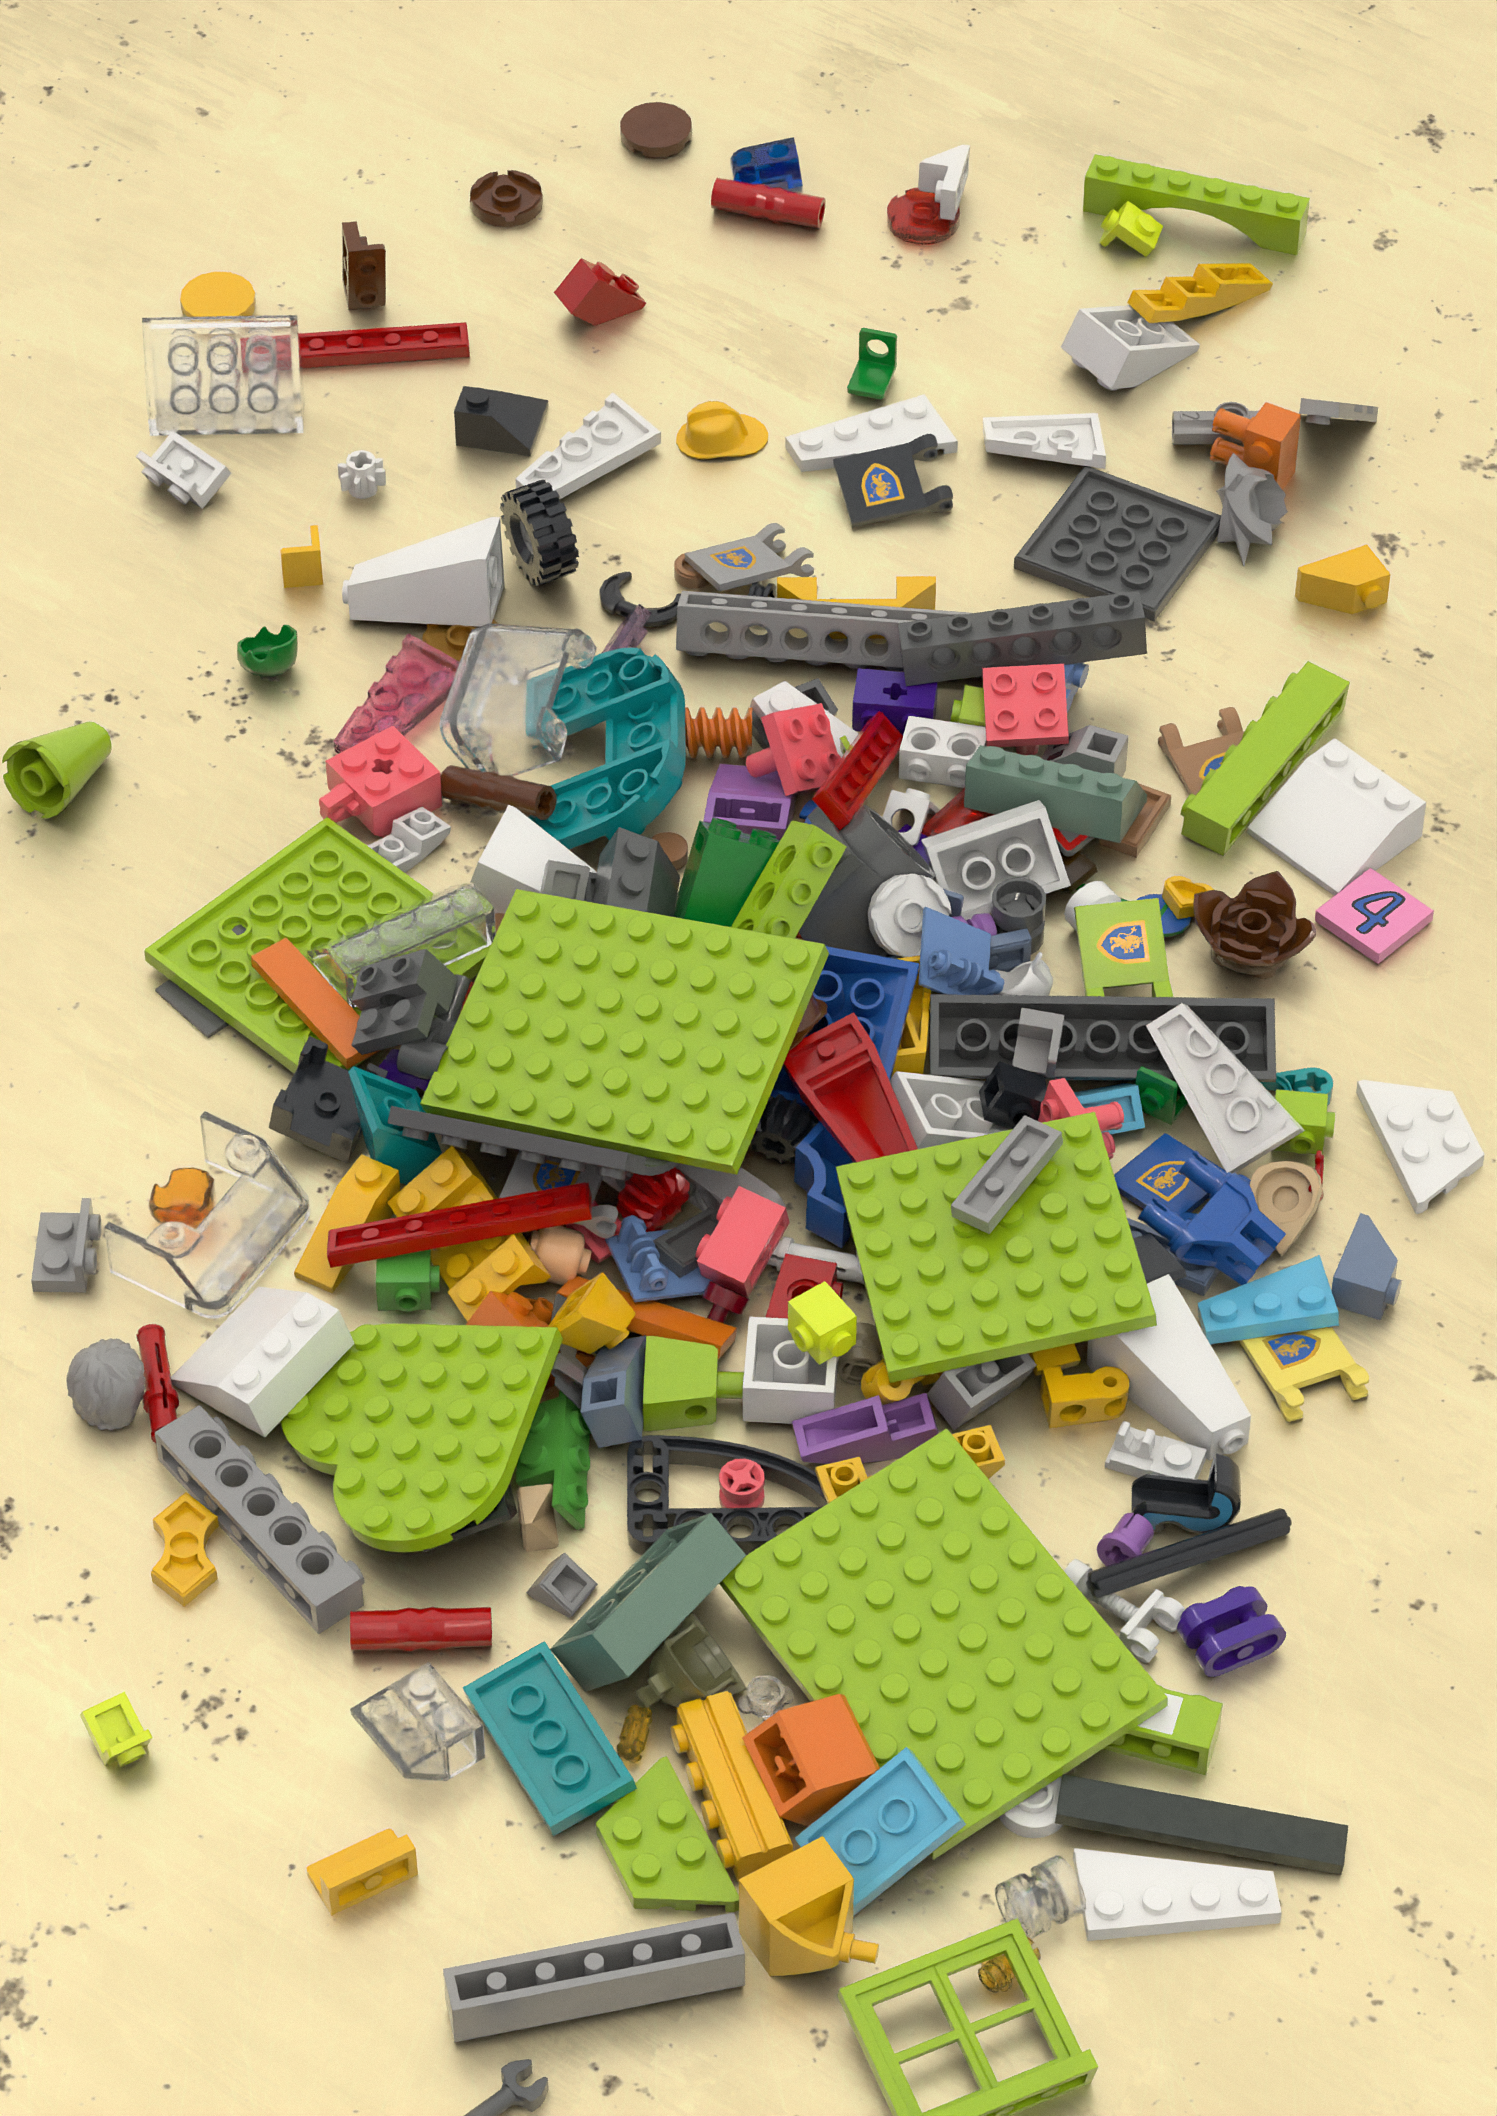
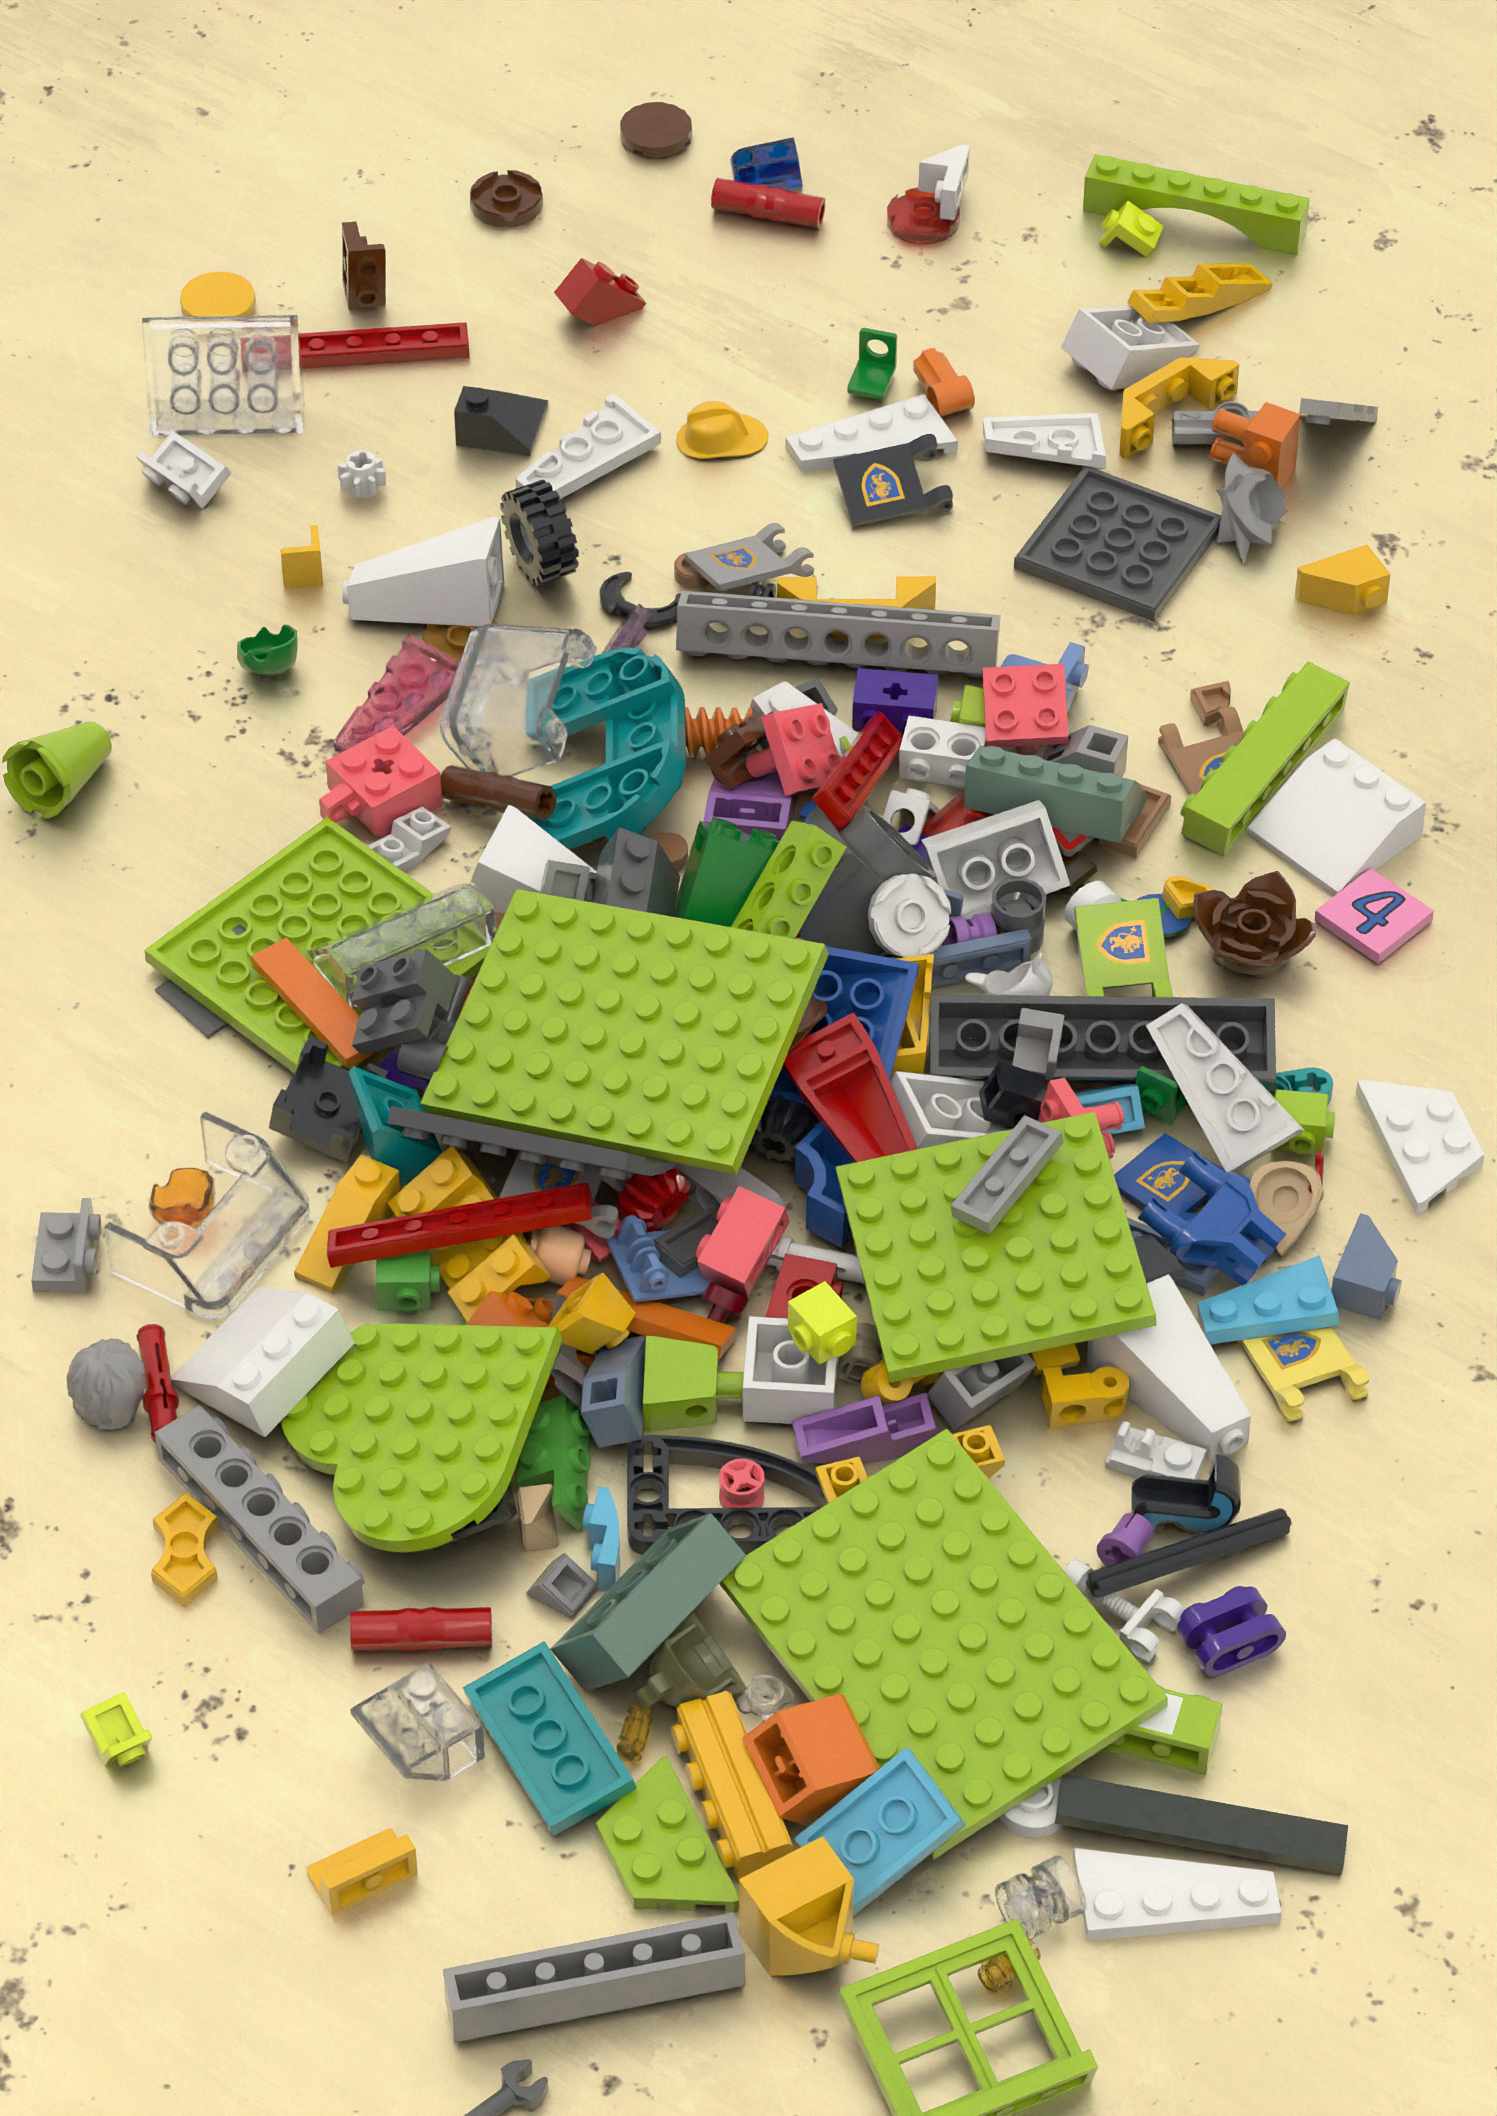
dark grey brick [898,591,1147,686] -> none
medium blue hinge [919,907,1004,995] -> none
none -> medium azure slope [583,1486,620,1591]
none -> reddish brown bracket [704,711,773,790]
none -> orange piece [913,348,975,417]
none -> yellow slope [1119,357,1240,459]
none -> medium nougat tile [1190,681,1231,726]

